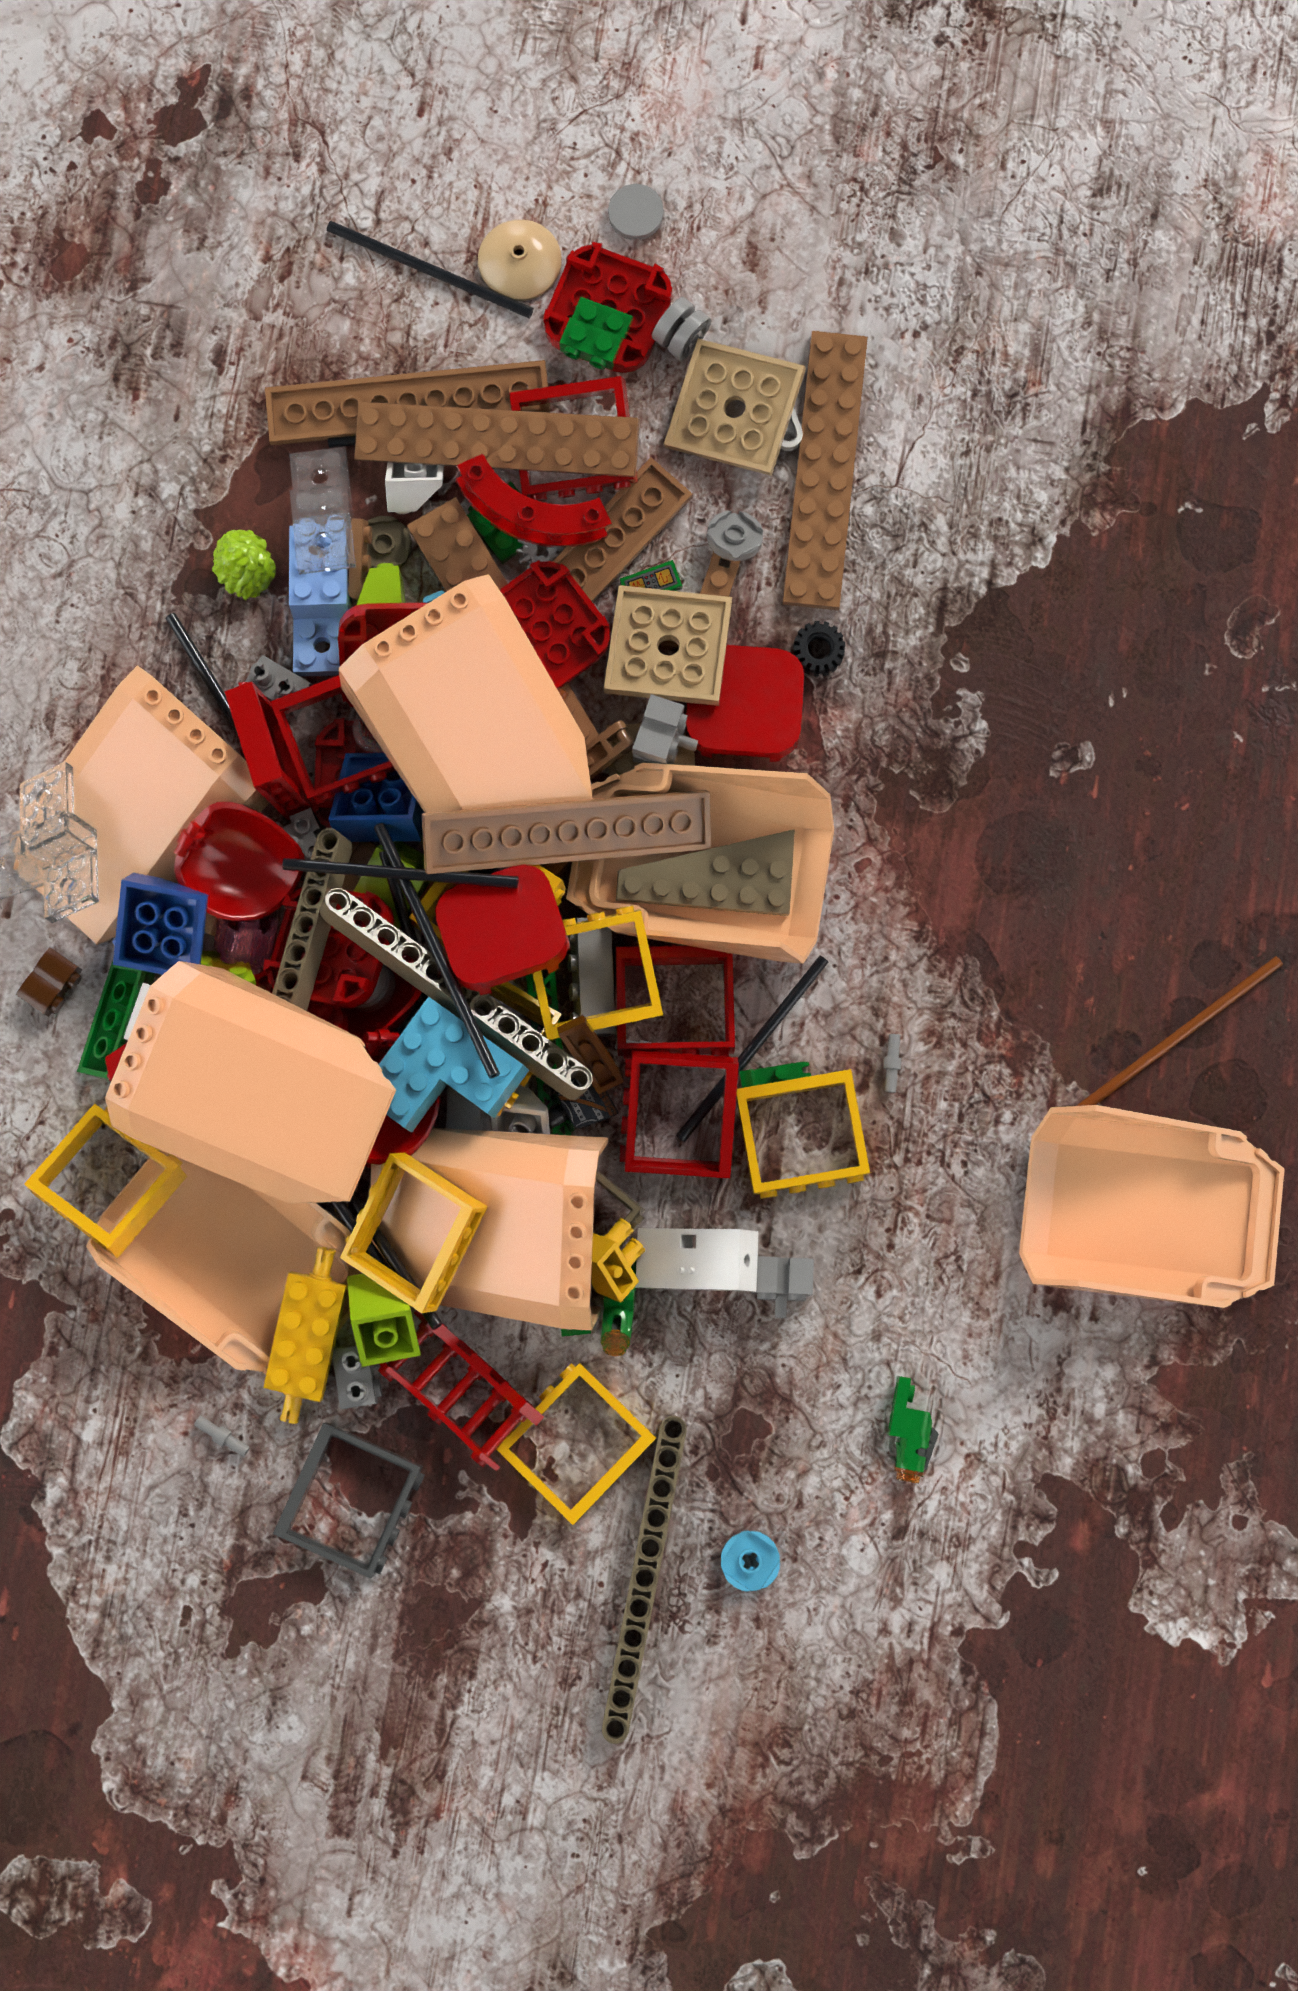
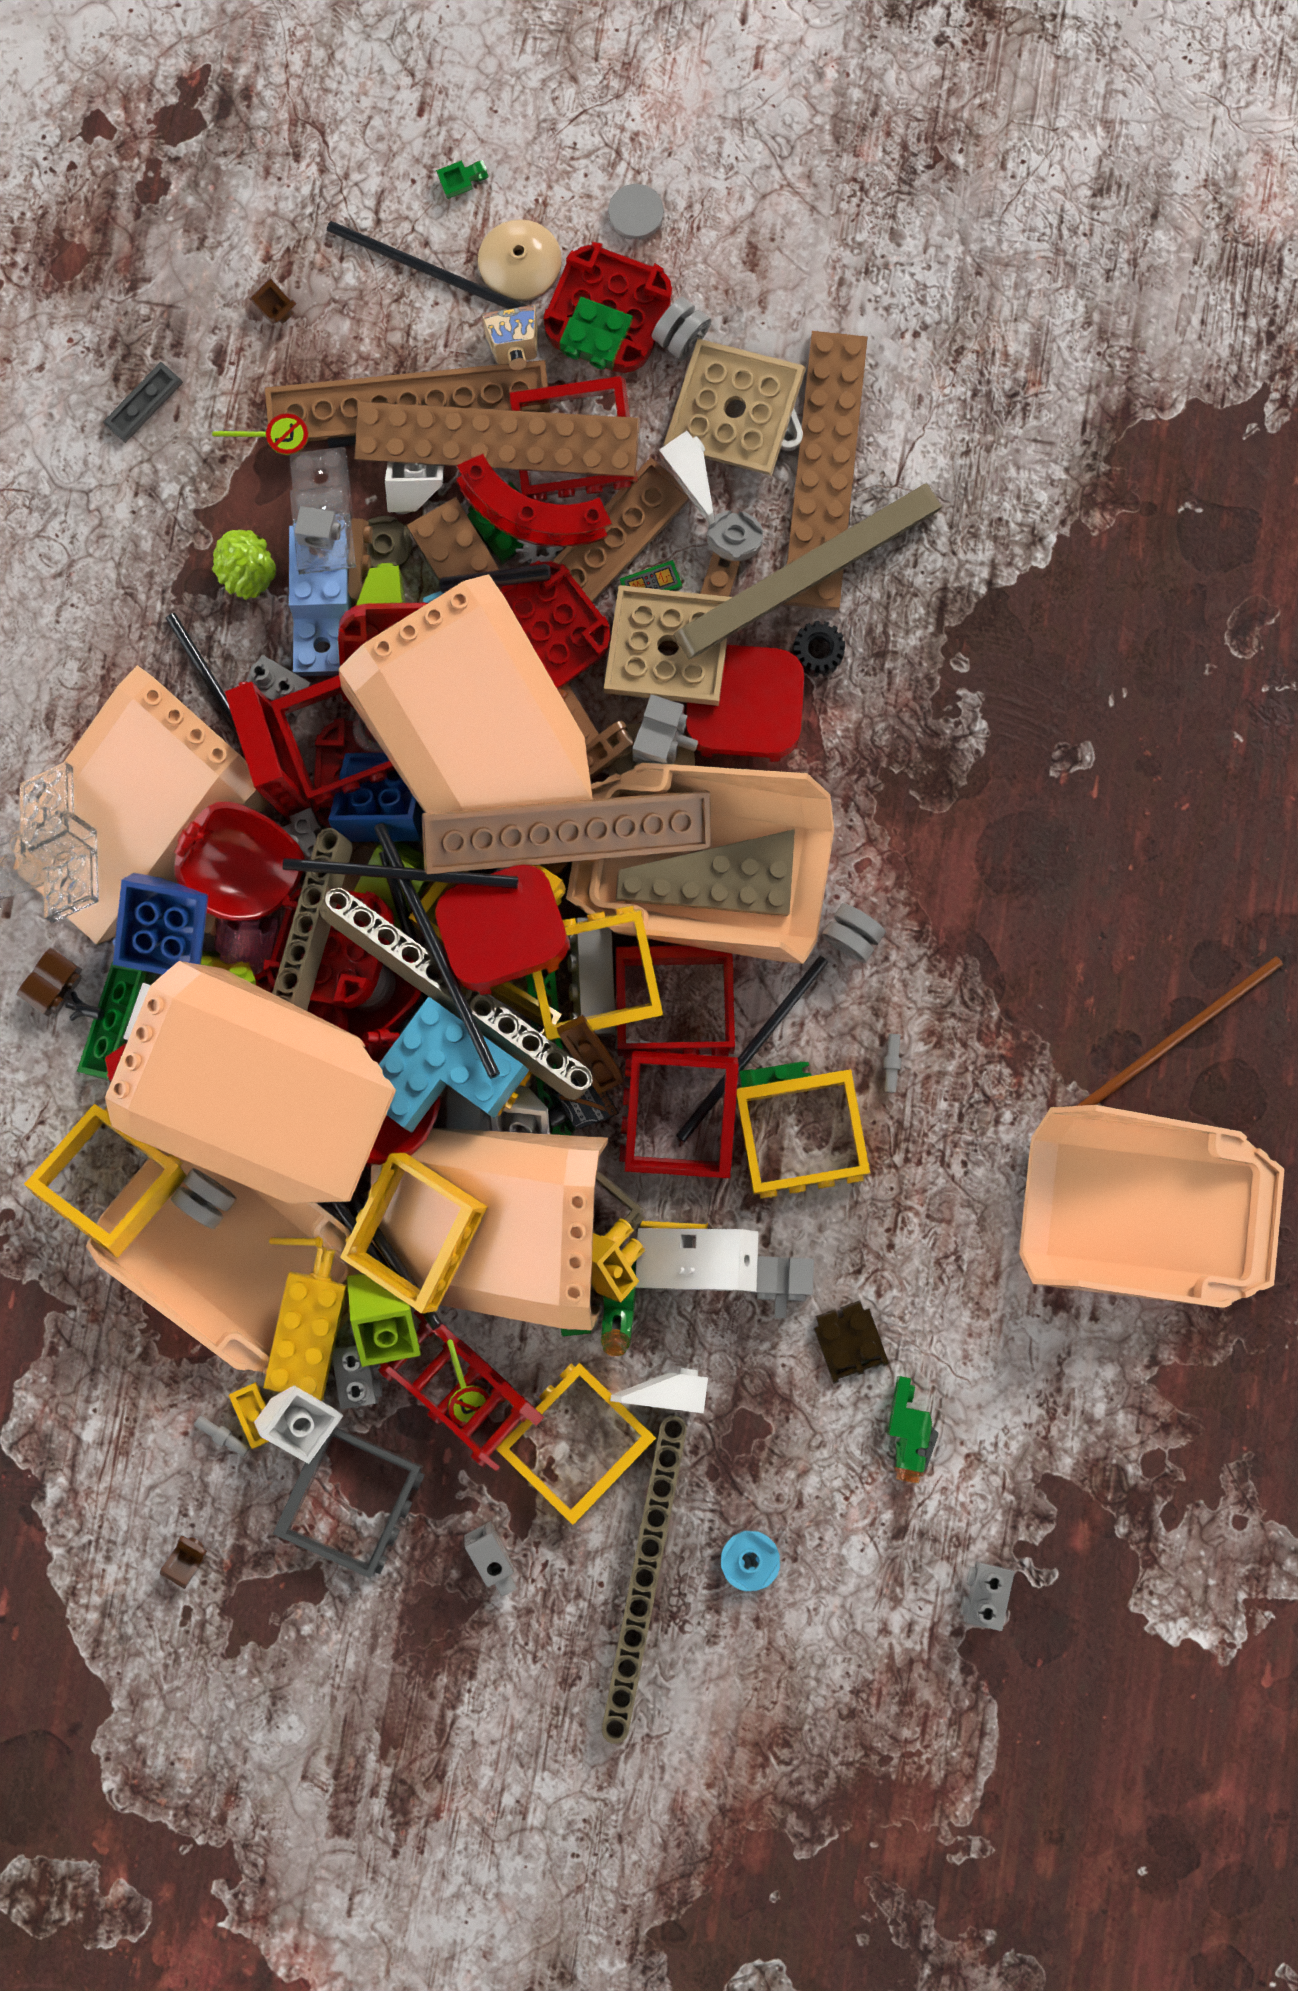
none -> black bar [65,991,105,1021]
none -> dark grey tile [103,362,183,443]
none -> reddish brown bracket [160,1536,207,1589]
none -> light grey wheel [171,1168,237,1229]
none -> piece [212,413,308,455]
none -> yellow plate [228,1382,269,1449]
none -> reddish brown bracket [249,278,297,324]
none -> white slope [254,1385,343,1464]
none -> yellow piece [269,1236,323,1248]
none -> light grey brick [294,506,341,550]
none -> green plate [436,160,489,199]
none -> black axle [439,564,551,593]
none -> lime piece [447,1339,489,1426]
none -> light grey torso [464,1521,517,1596]
none -> torso [482,305,538,370]
none -> white slope [610,1368,708,1413]
none -> yellow piece [640,1221,708,1229]
none -> white slope [659,431,715,525]
none -> dark tan beam [673,483,942,659]
none -> dark brown plate [813,1300,889,1384]
none -> light grey wheel [822,903,886,963]
none -> light grey brick [960,1561,1015,1631]

